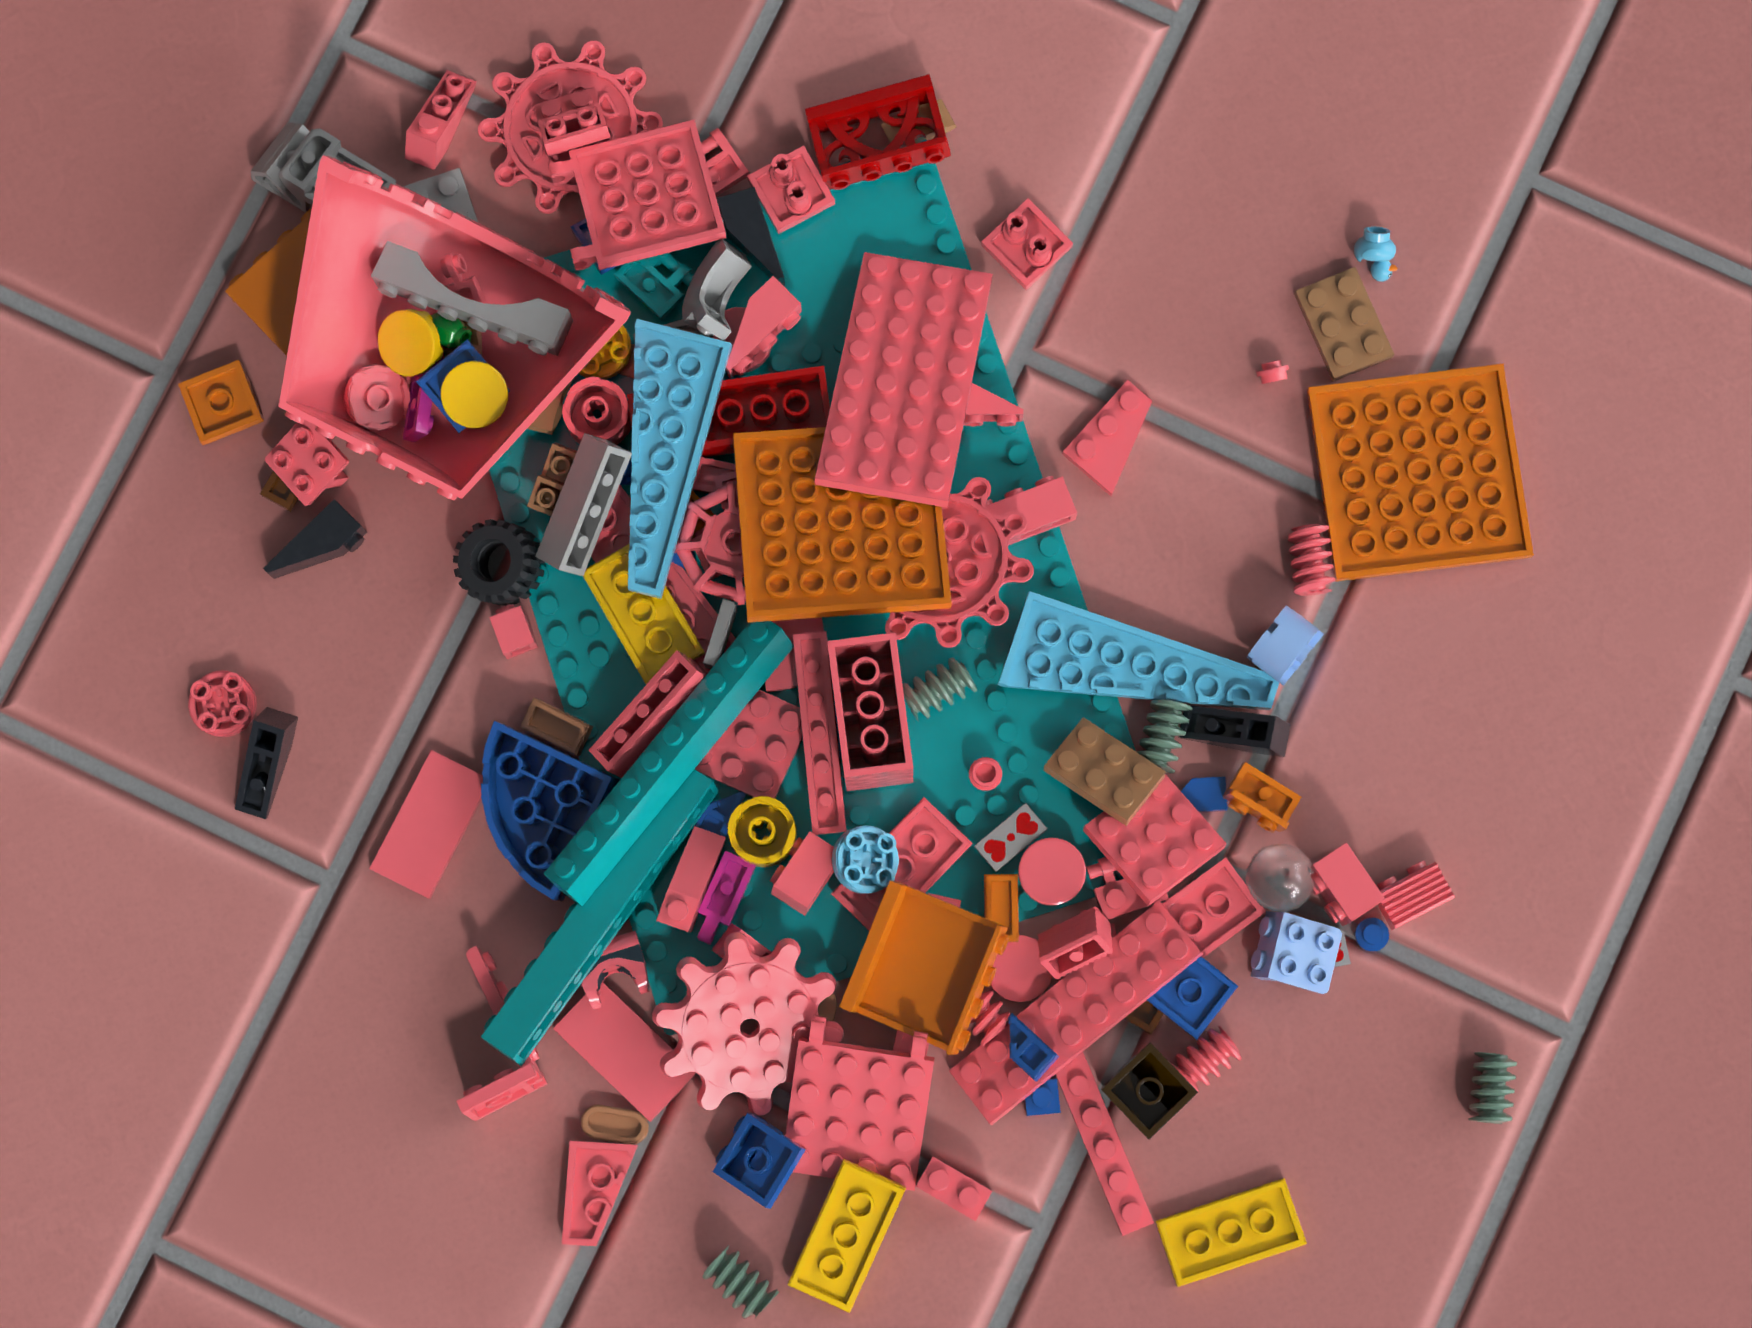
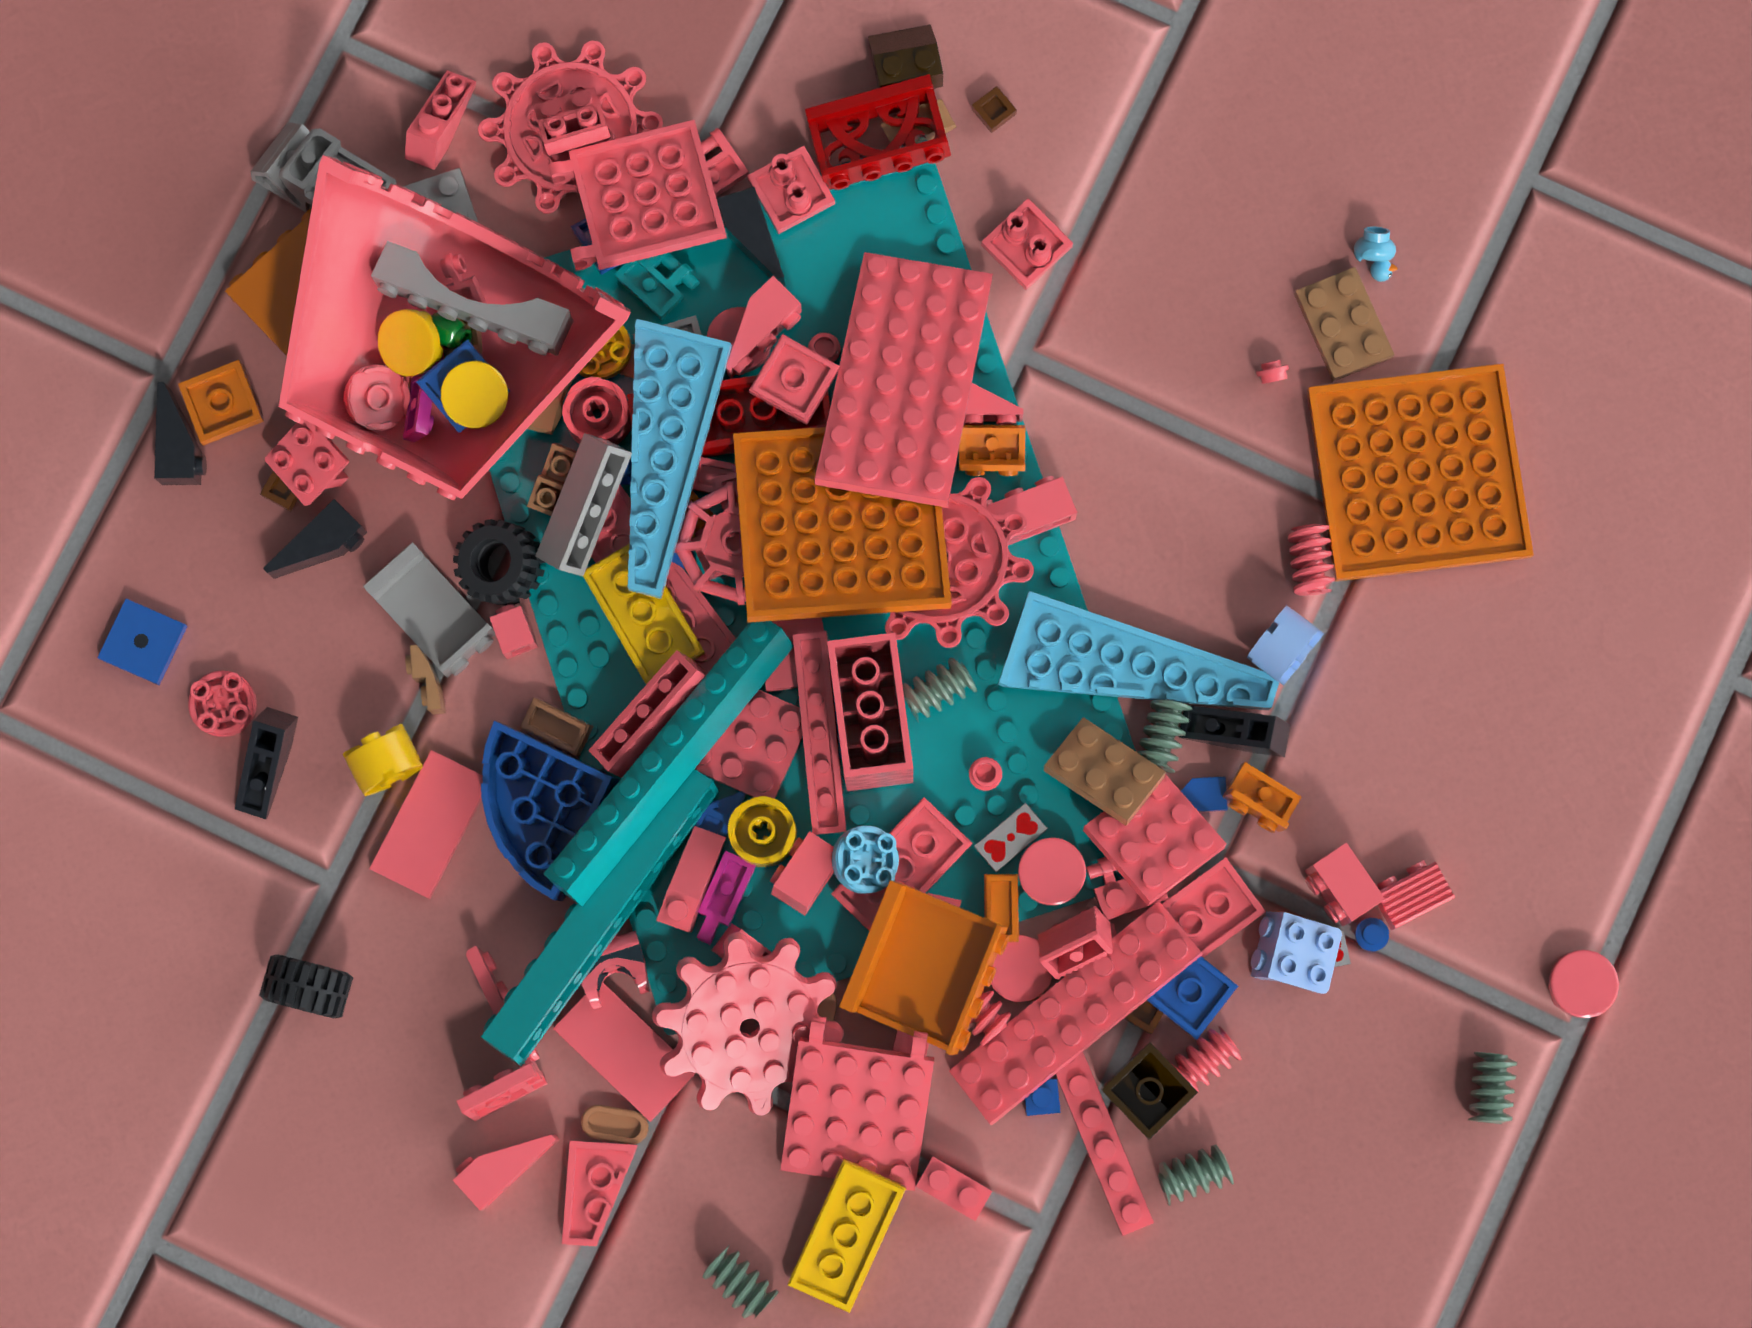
light grey arch [682,239,752,341] -> none
light grey tile [703,599,737,669] -> none
blue plate [712,1113,806,1209] -> none
blue tile [1008,1013,1059,1082] -> none
coral wing [1062,380,1152,496] -> none
yellow tile [1155,1178,1307,1287] -> none
clear piece [1246,843,1314,912] -> none
none -> blue tile [97,599,188,685]
none -> black slope [154,382,207,485]
none -> black tyre [259,954,353,1019]
none -> yellow brick [342,724,423,796]
none -> light grey panel [363,542,495,678]
none -> medium nougat slope [405,645,446,714]
none -> coral slope [453,1134,560,1211]
none -> coral tile [749,334,840,425]
none -> coral plate [808,333,841,362]
none -> dark brown slope [868,24,943,88]
none -> orange bracket [959,425,1026,476]
none -> reddish brown plate [971,86,1017,133]
none -> sand green piece [1158,1145,1234,1206]
none -> coral tile [1549,950,1619,1018]

